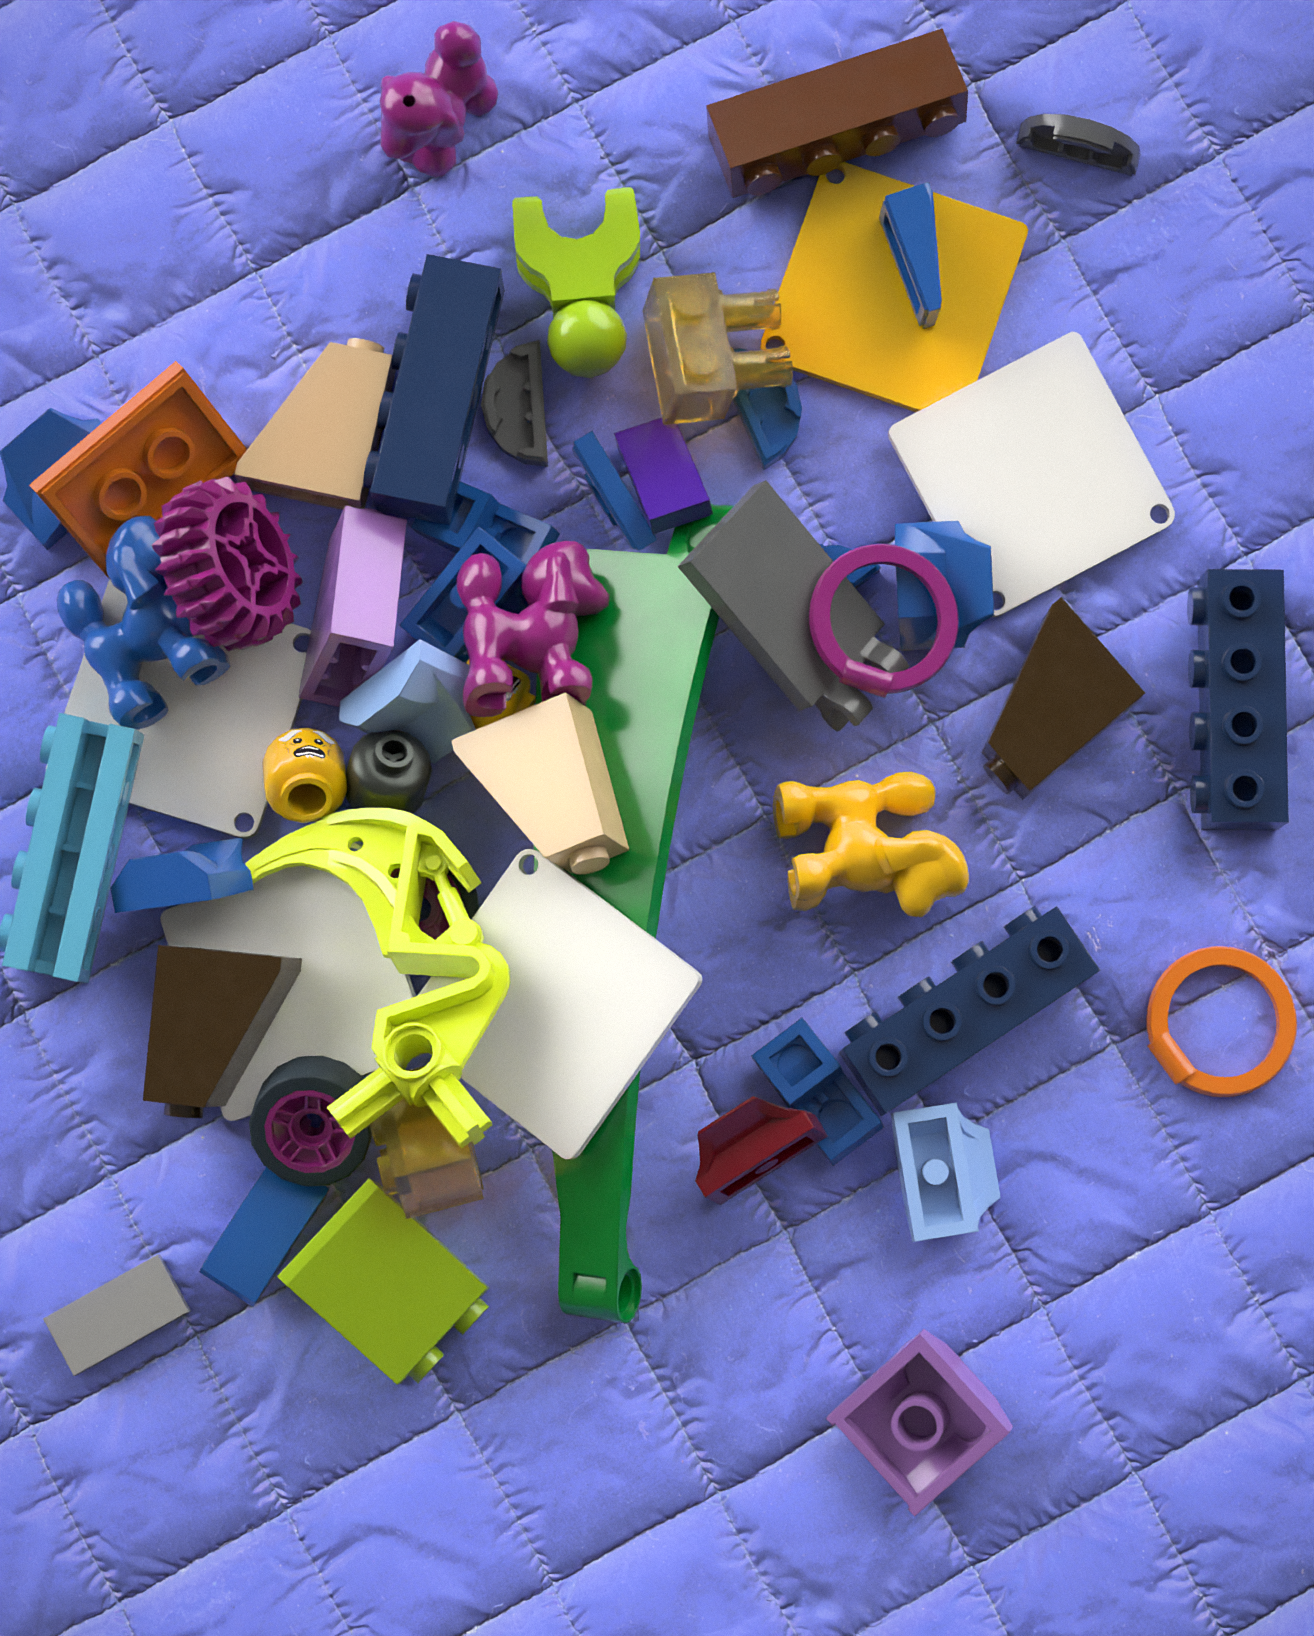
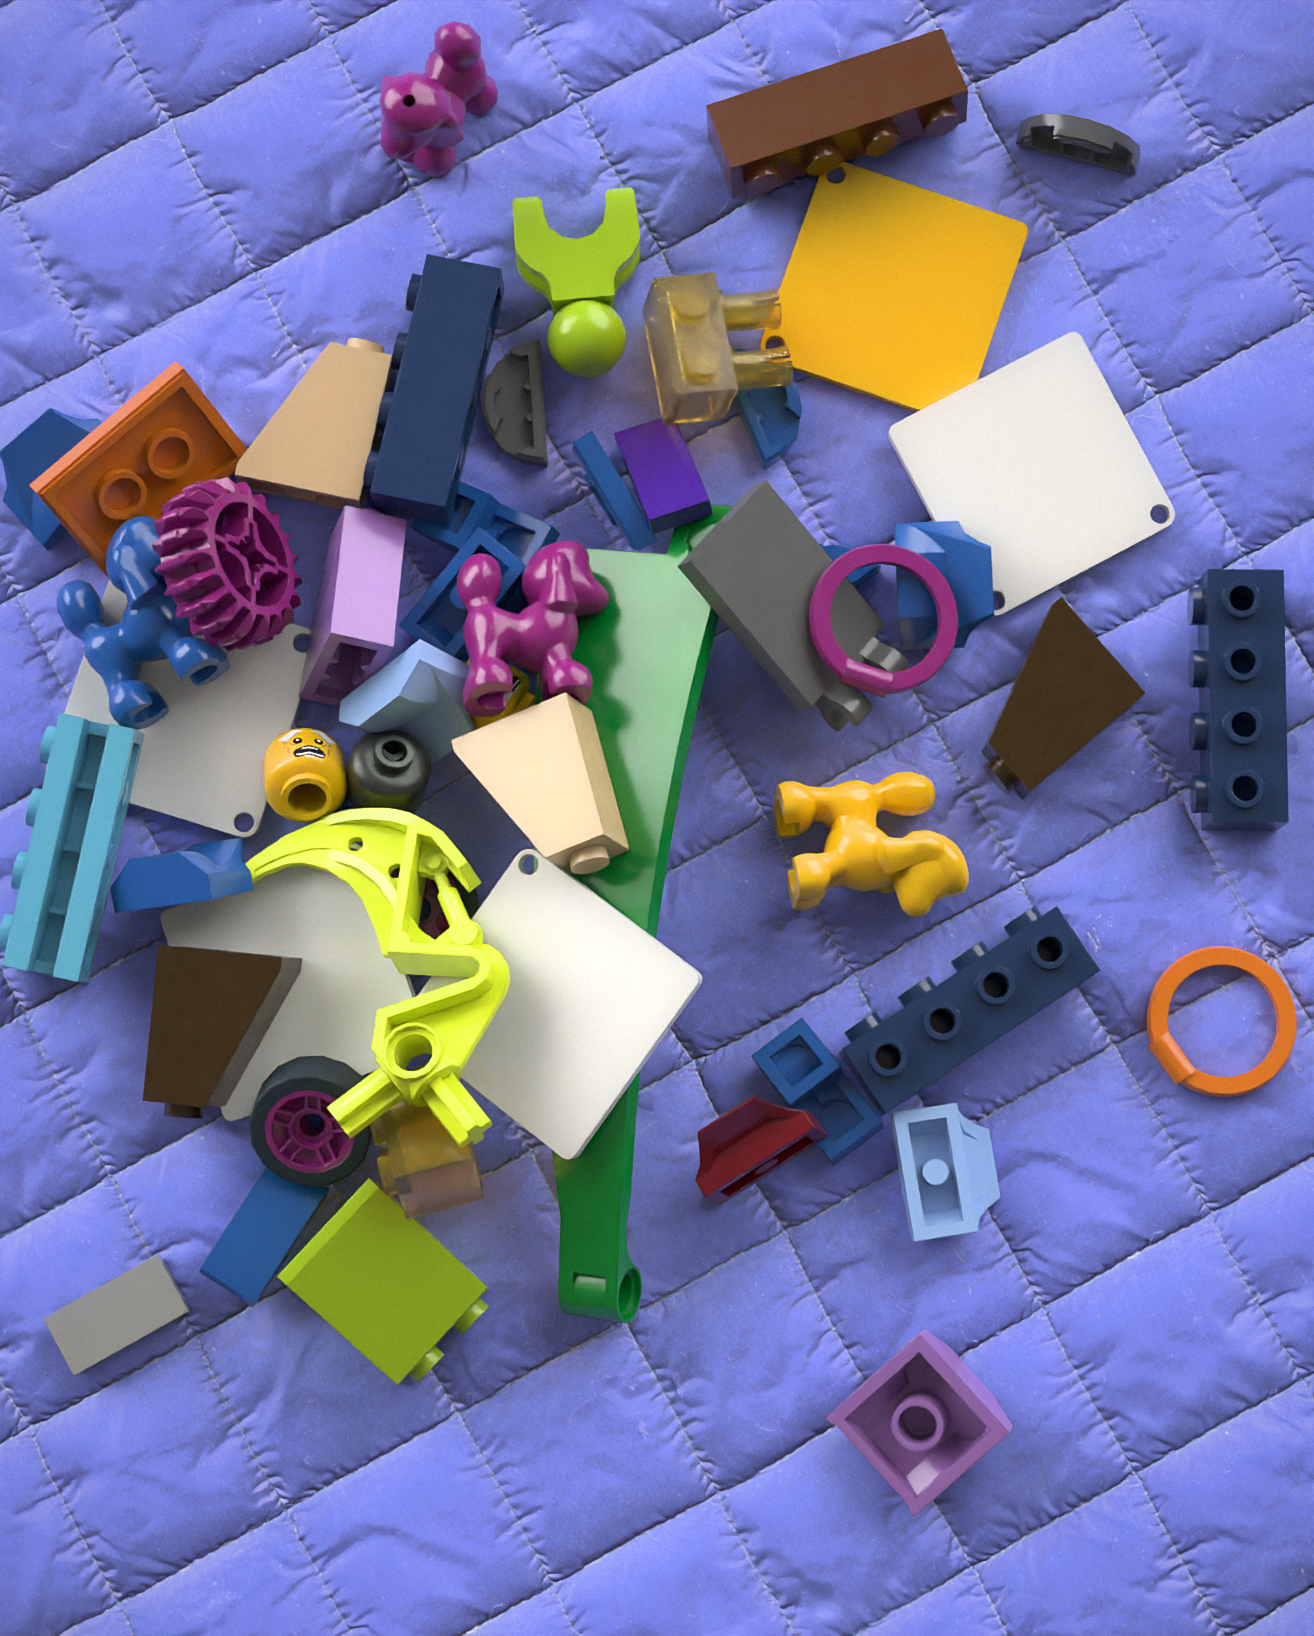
blue slope [879,182,942,329] -> none

